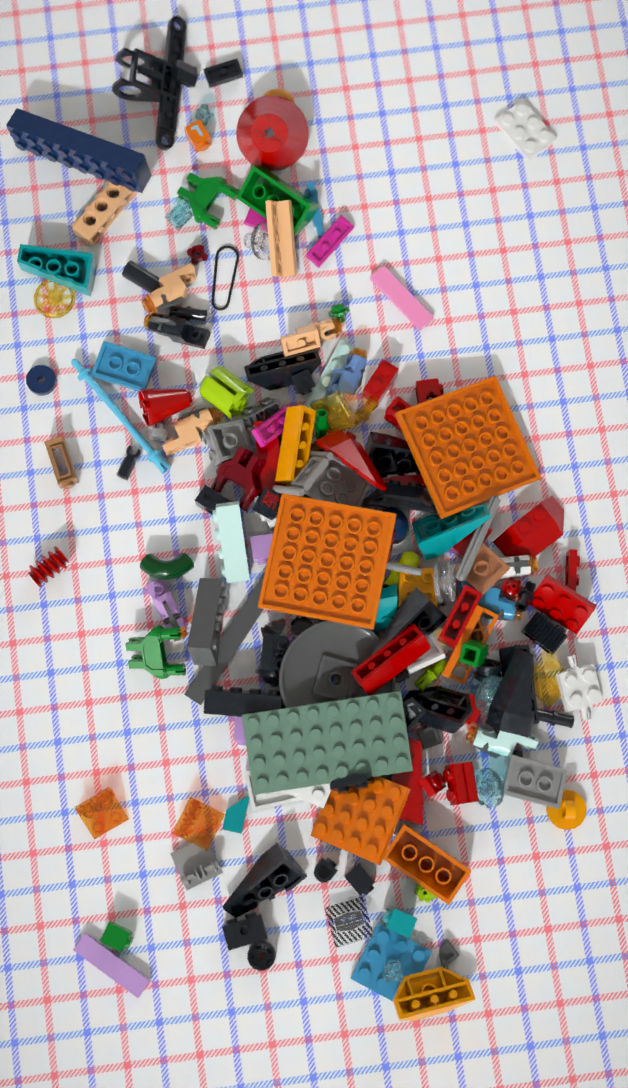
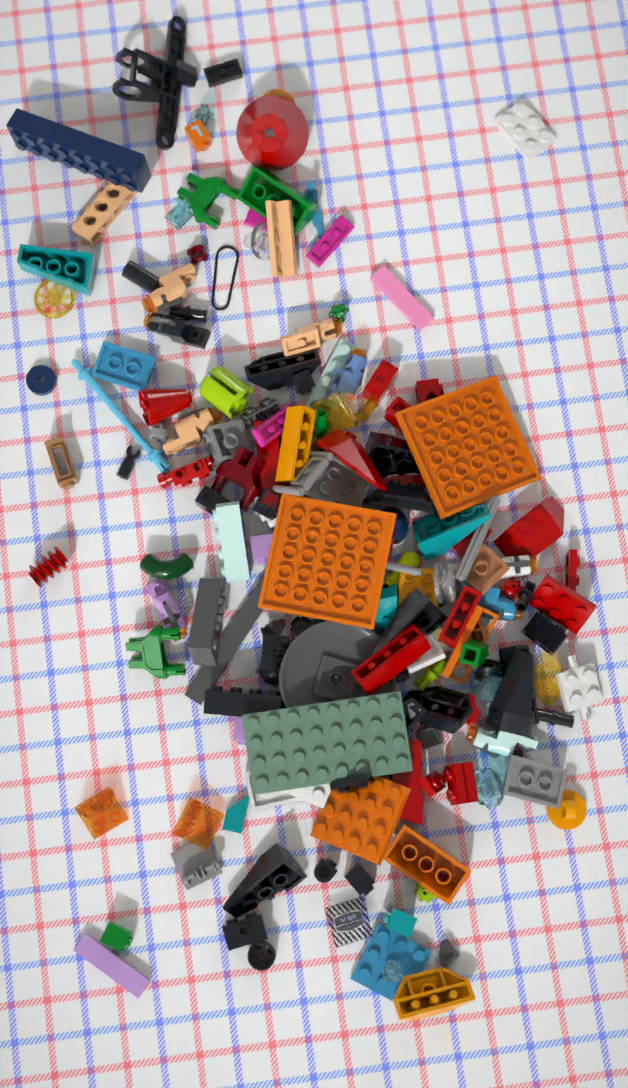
none -> red brick [157,456,214,489]

